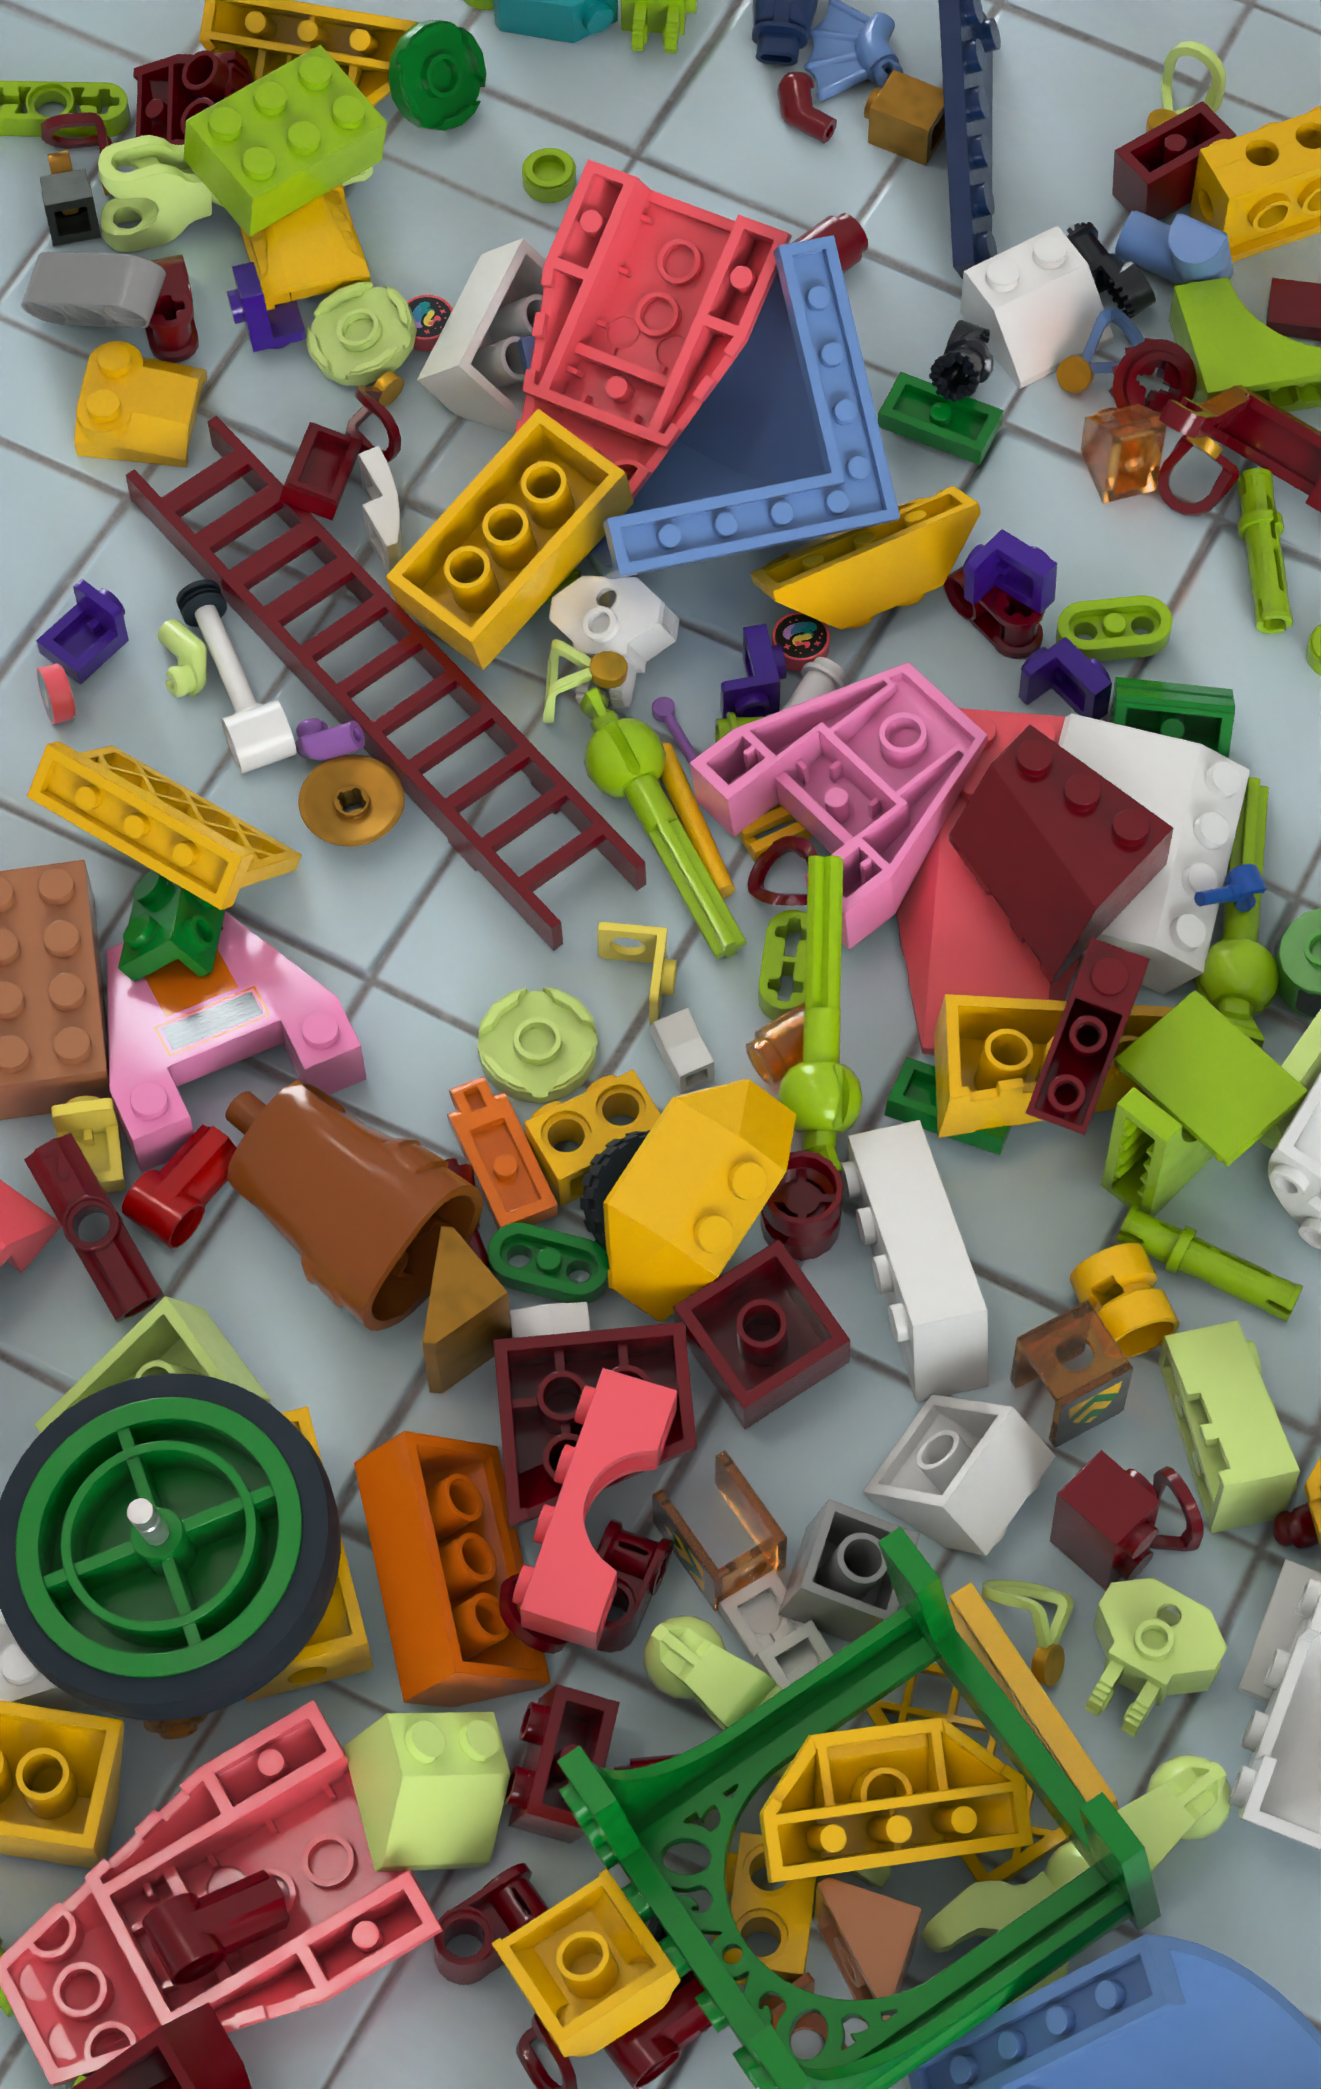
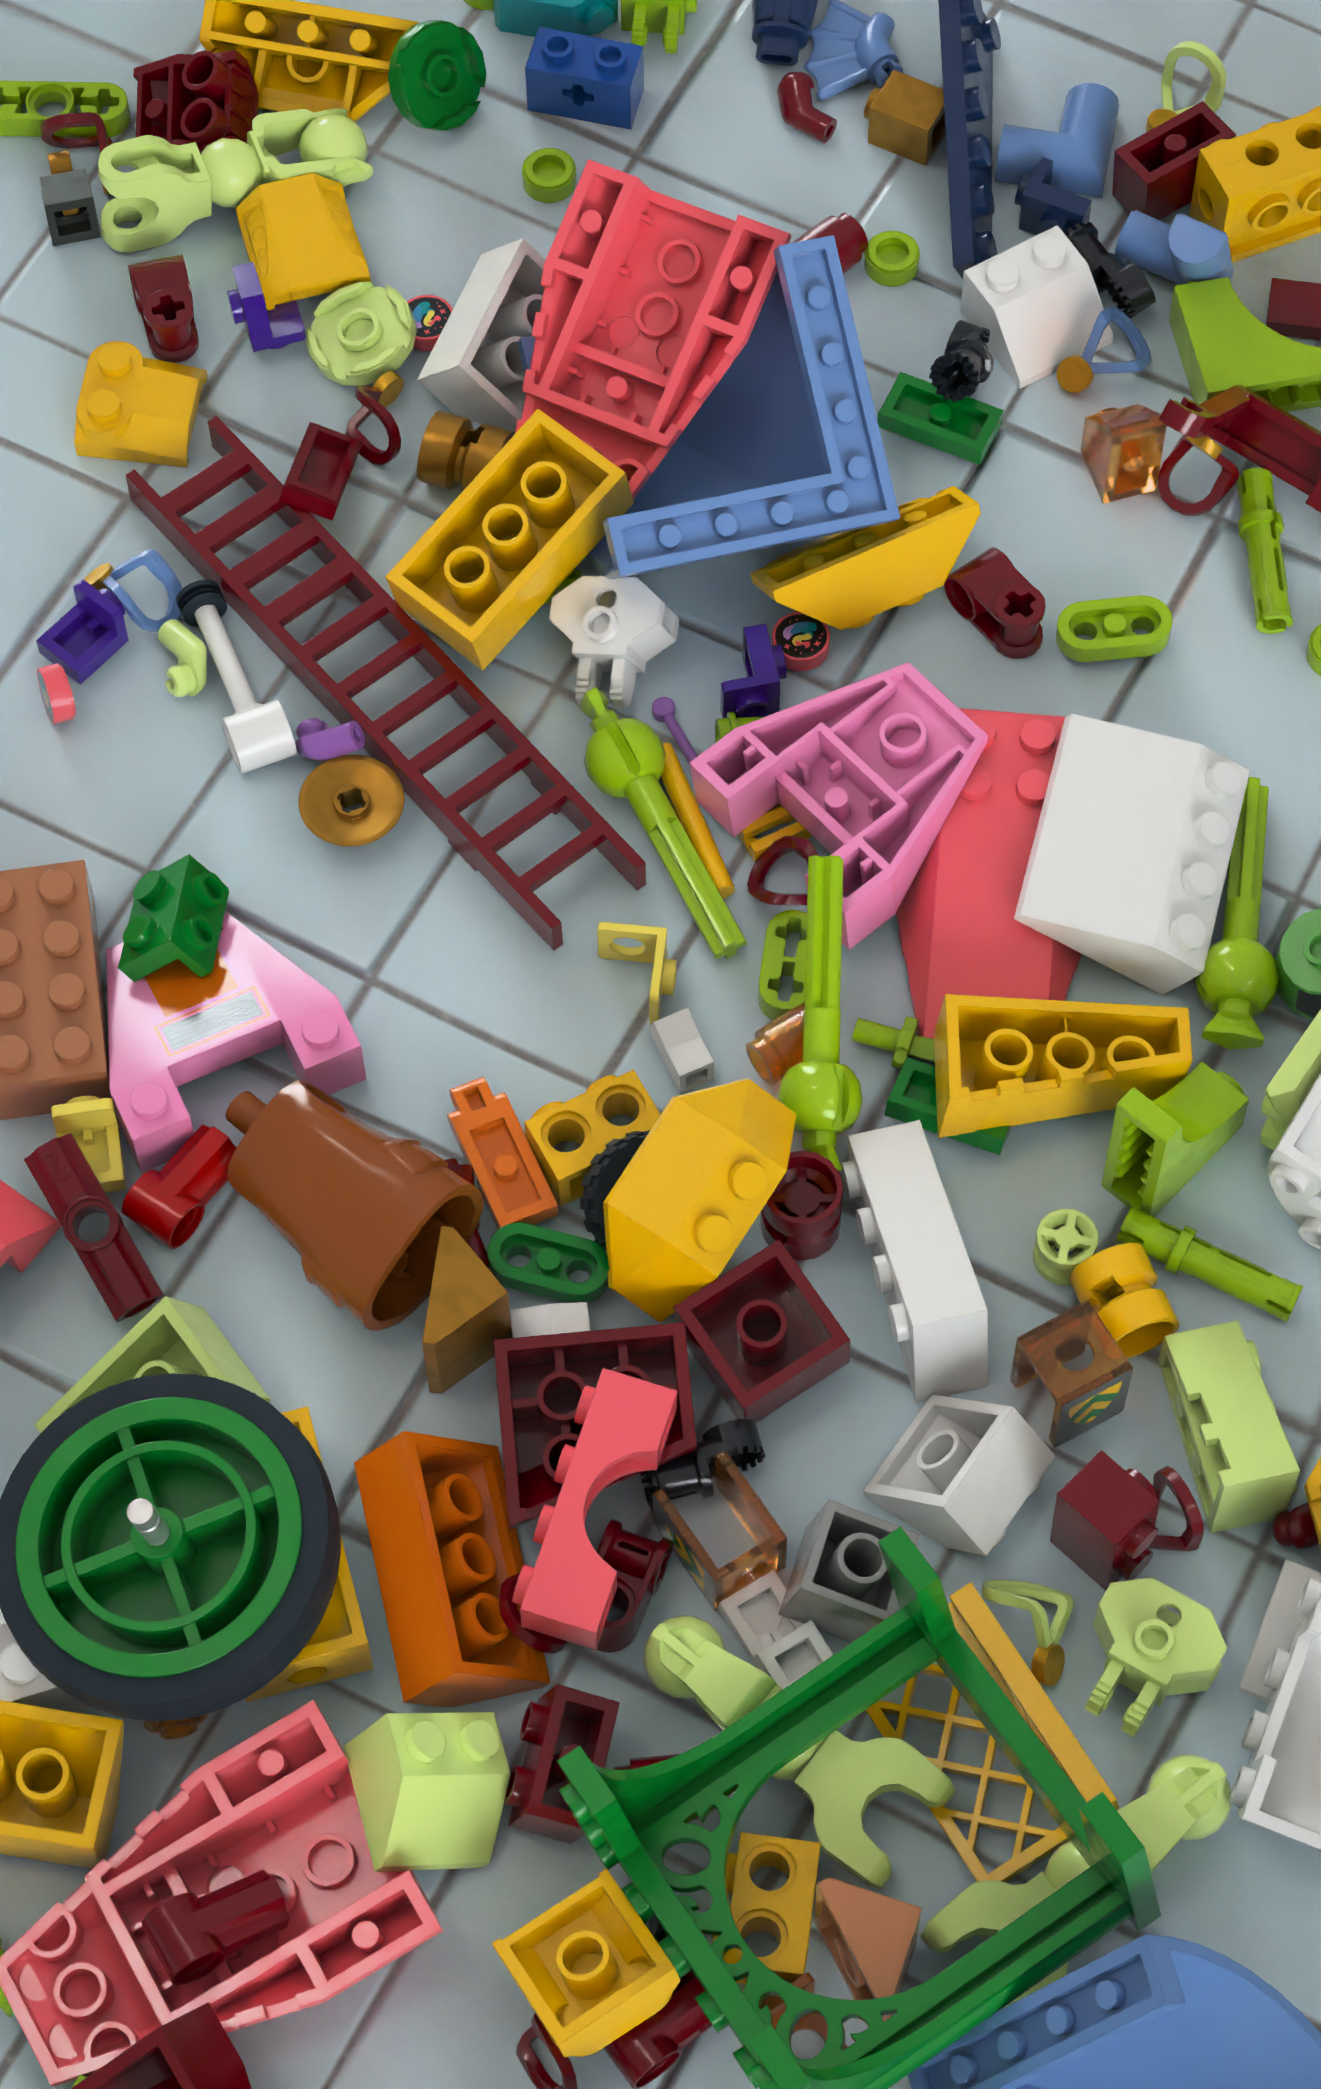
light grey beam [21,252,166,328] -> none
yellow fence [27,741,302,910] -> none
lime brick [183,44,387,237] -> none
white slope [358,445,403,574] -> none
dark red piece [434,1863,549,1985] -> none
yellowish green tile [477,987,599,1103] -> none
yellowish green piece [543,639,628,724] -> none
yellow wedge [759,1717,1034,1883] -> none
white pin [780,657,845,711] -> none
dark red wedge [949,724,1174,985] -> none
dark purple bracket [963,529,1057,614] -> none
dark purple bracket [1018,637,1112,720] -> none
dark red slope [1025,937,1150,1135] -> none
dark red gear [1108,338,1197,429] -> none
green brick [1109,677,1235,758] -> none
lime piece [1114,990,1308,1167] -> none
blue hand [1194,864,1267,912] -> none
none -> medium blue piece [84,550,182,632]
none -> pearl gold wheel [417,410,515,491]
none -> blue brick [525,27,644,130]
none -> black connector [640,1419,766,1512]
none -> lime piece [852,1016,935,1069]
none -> lime tile [864,231,920,287]
none -> medium blue brick [995,83,1119,198]
none -> dark blue bracket [1014,157,1092,236]
none -> yellowish green wheel [1033,1209,1098,1286]

